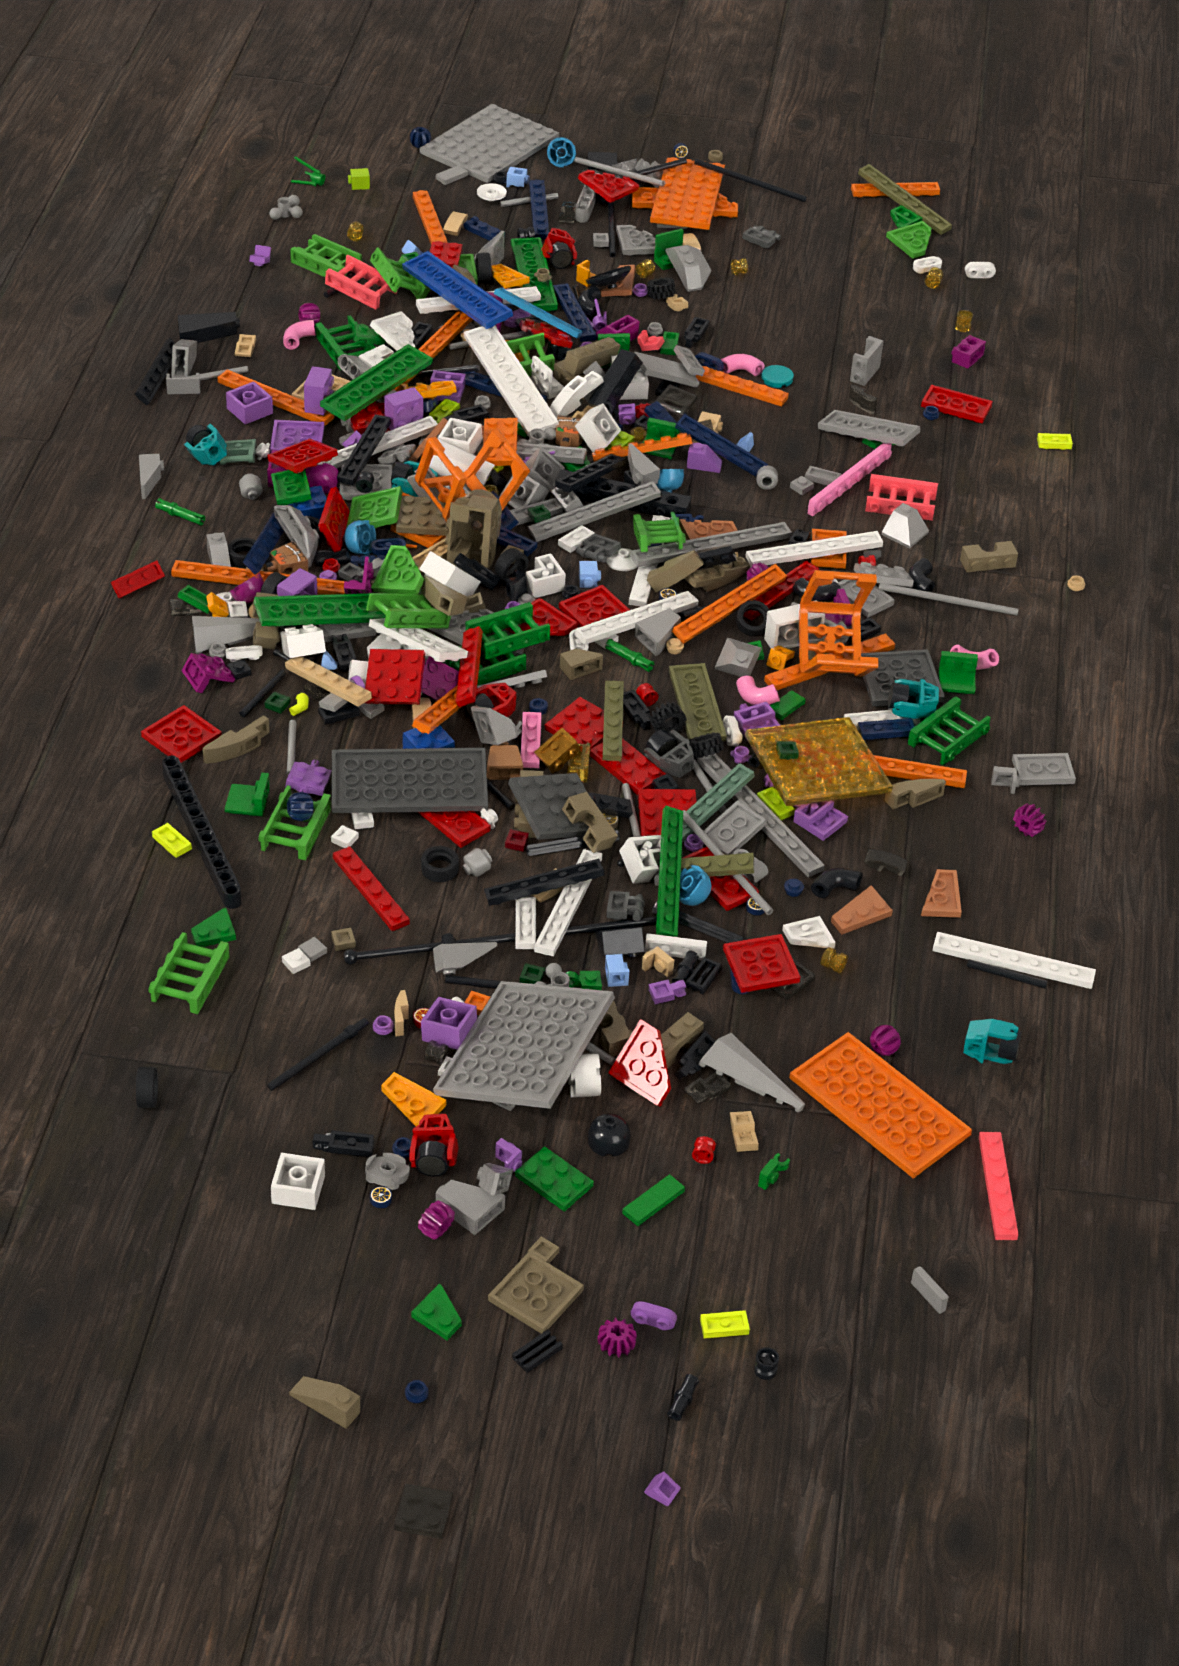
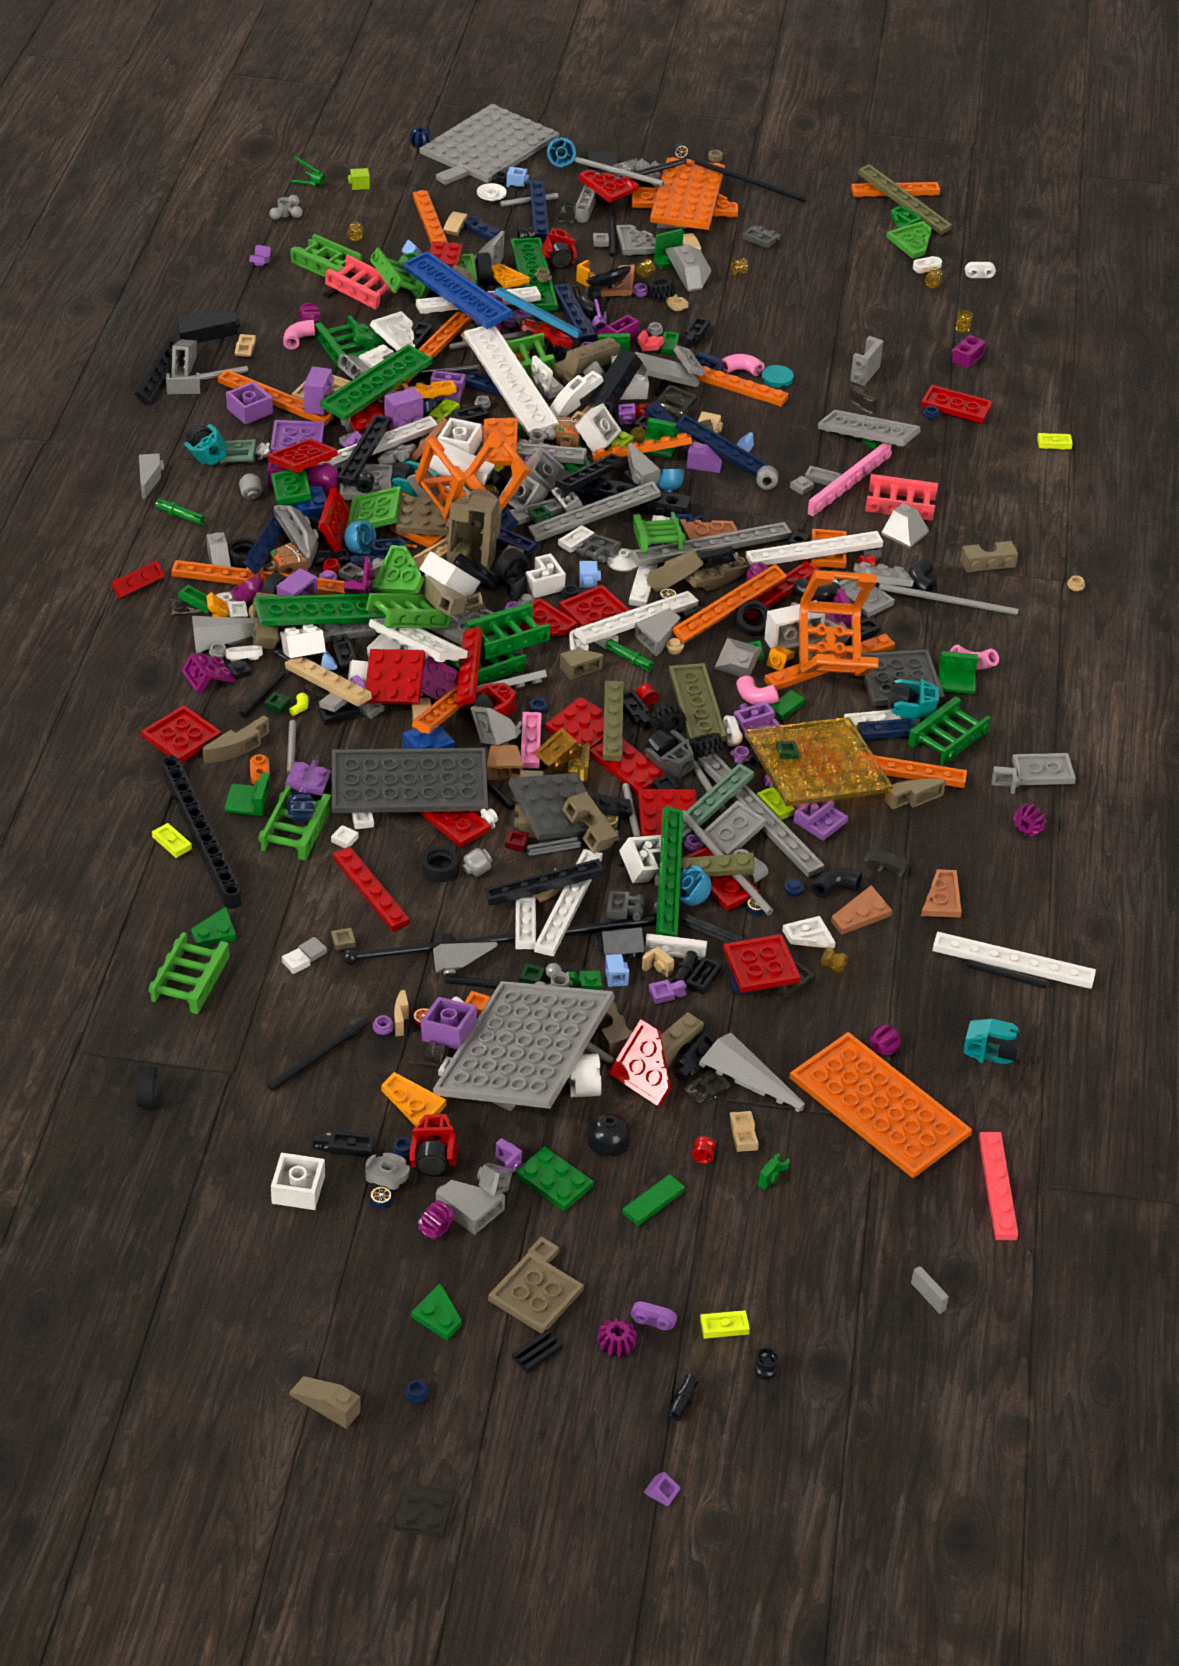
none -> orange plate [250,754,270,785]

